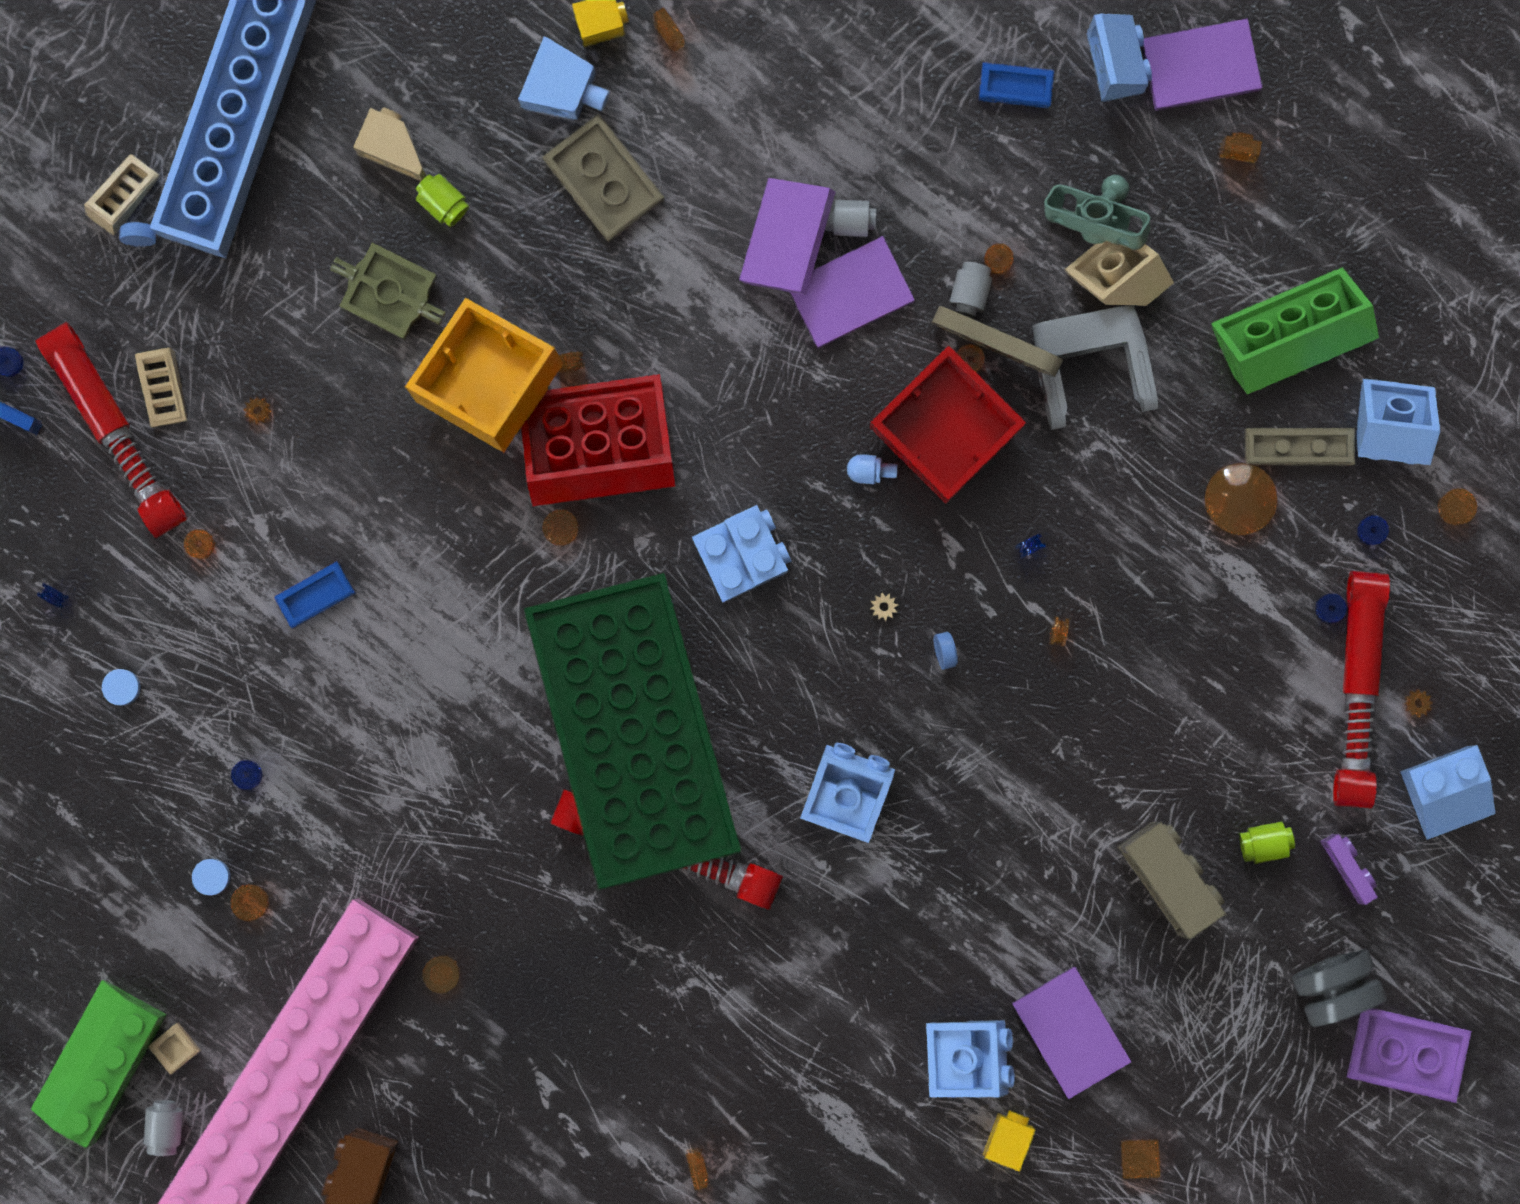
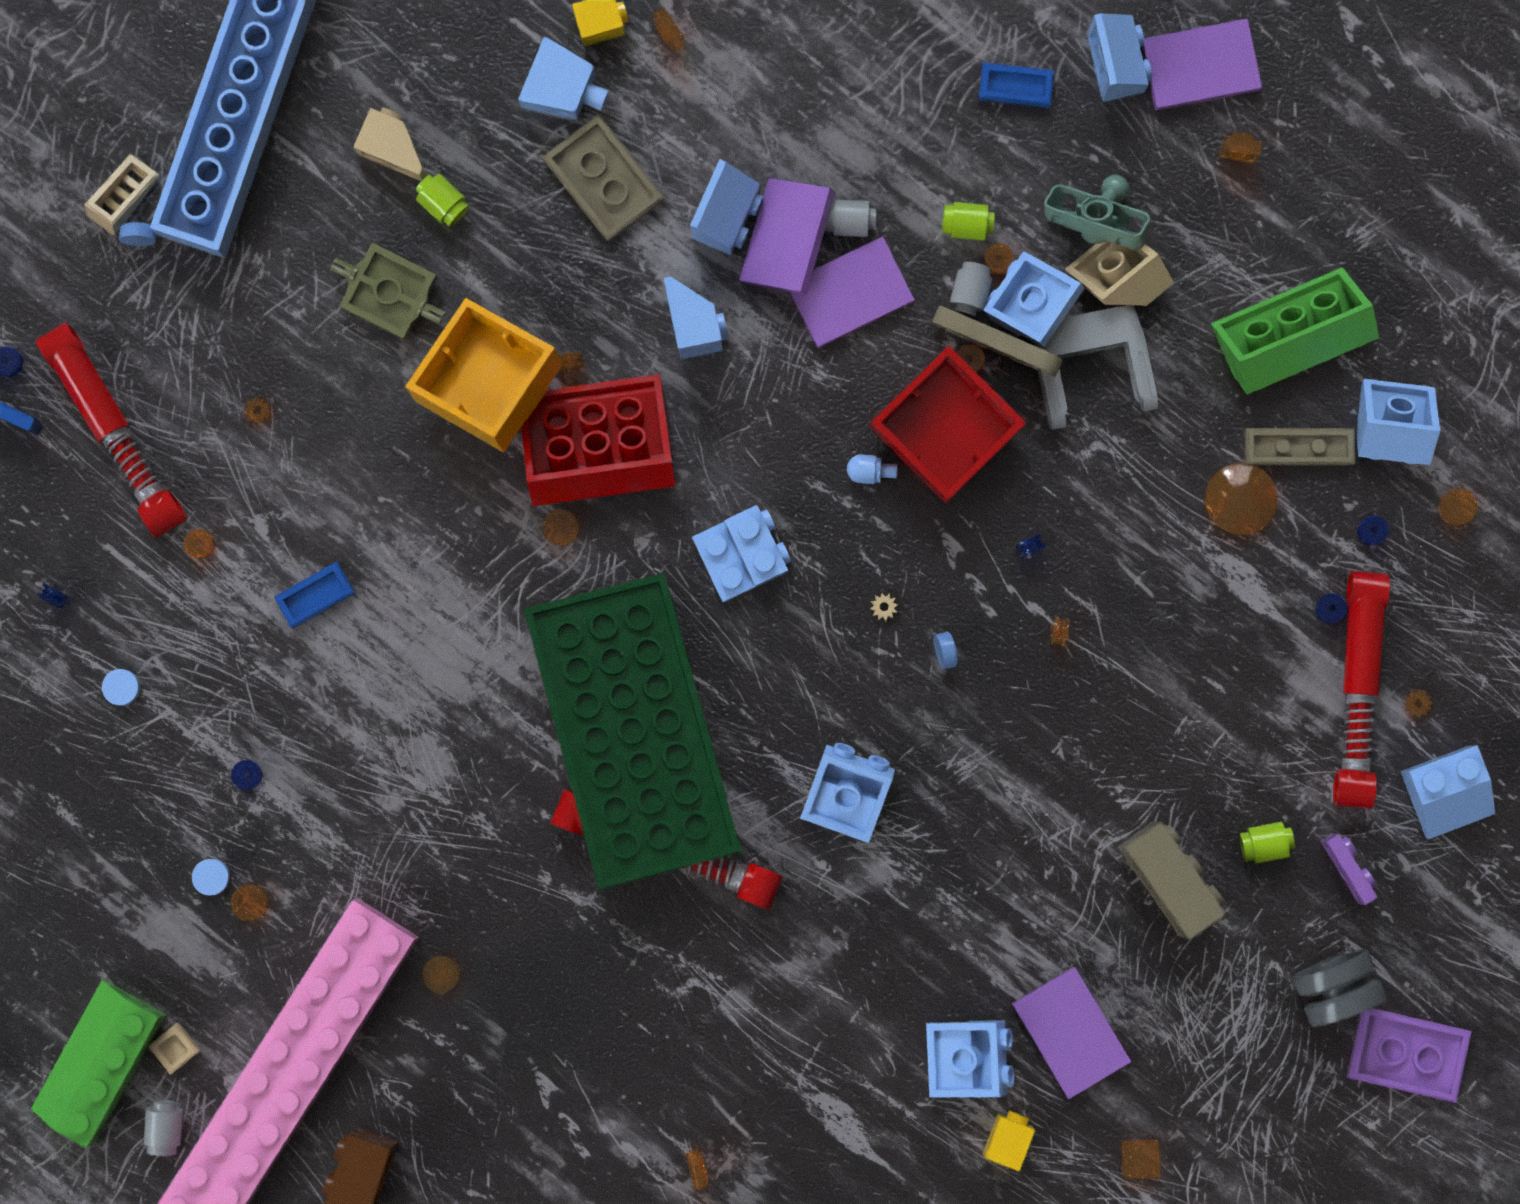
tan slope [135,348,188,428] -> none
none -> light blue slope [664,276,728,360]
none -> light blue slope [690,159,764,255]
none -> lime brick [942,202,995,241]
none -> light blue plate [983,251,1085,348]

